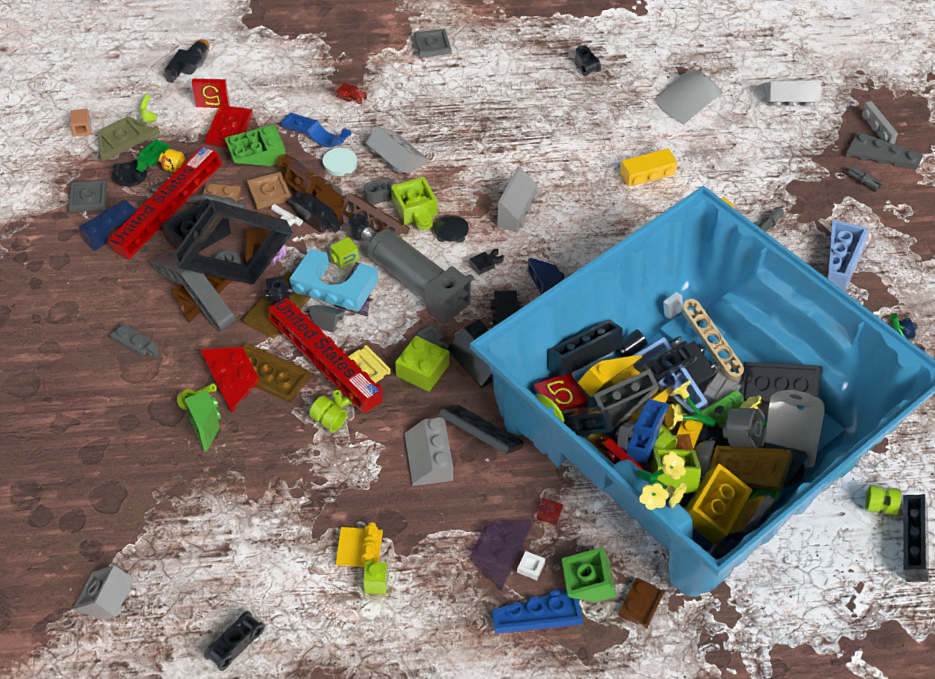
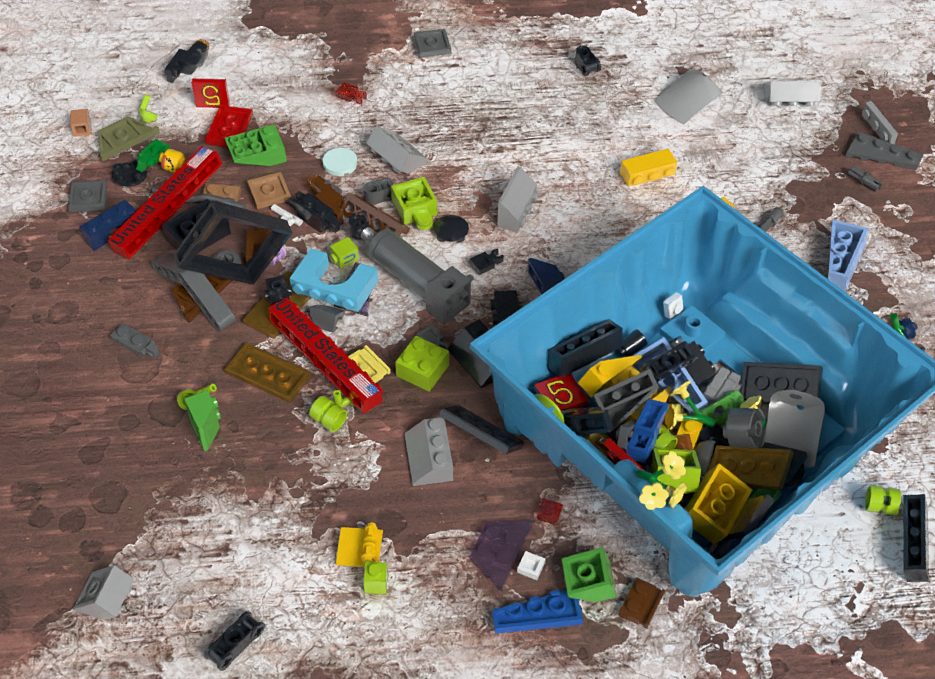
red wing [201,347,260,412] -> none
reddish brown plate [277,154,316,195] -> none
blue piece [281,113,352,148] -> none
tan beam [682,299,744,381] -> none

